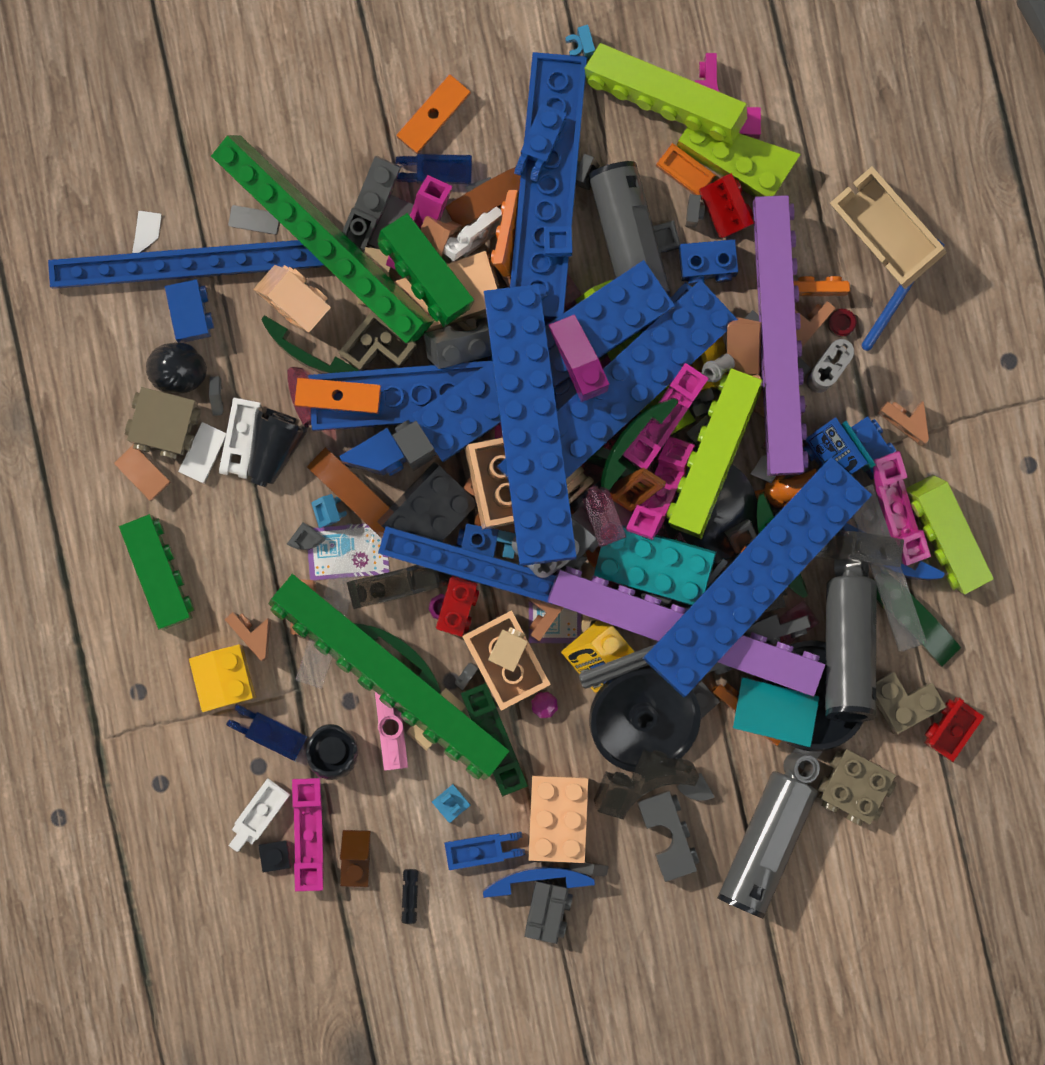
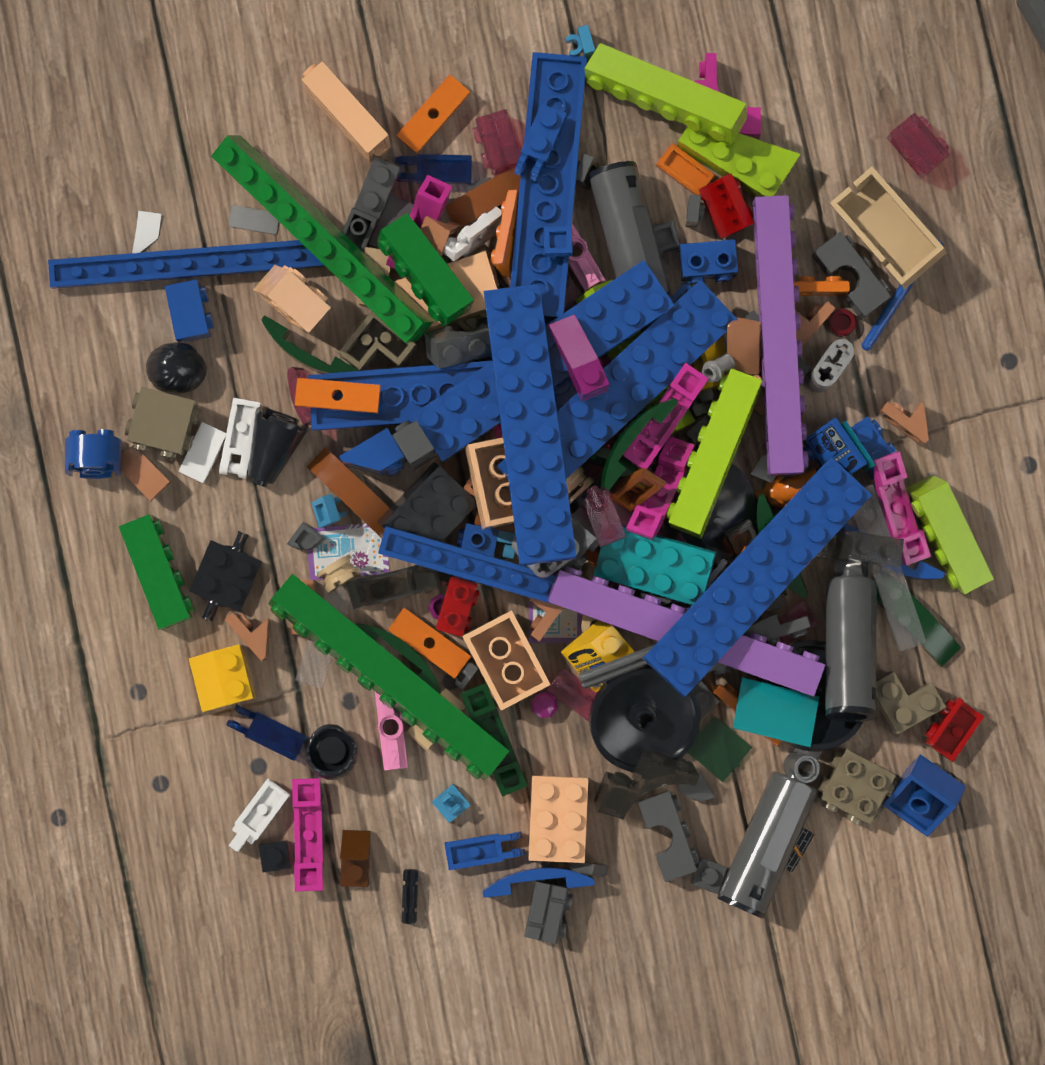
dark grey tile [209,376,224,416] -> none
tan brick [488,627,528,672] -> none
none -> blue brick [65,430,121,479]
none -> black plate [189,531,262,622]
none -> light nougat brick [301,62,391,164]
none -> tan wheel [316,554,361,594]
none -> orange tile [388,608,471,678]
none -> clear pink brick [472,109,521,175]
none -> clear pink hinge [547,668,597,722]
none -> bright pink piece [568,223,606,292]
none -> clear green piece [688,716,752,782]
none -> dark grey plate [691,857,727,894]
none -> black sticker [786,828,815,872]
none -> dark grey arch [812,232,891,320]
none -> blue slope [882,754,966,837]
none -> clear pink brick [887,113,950,179]

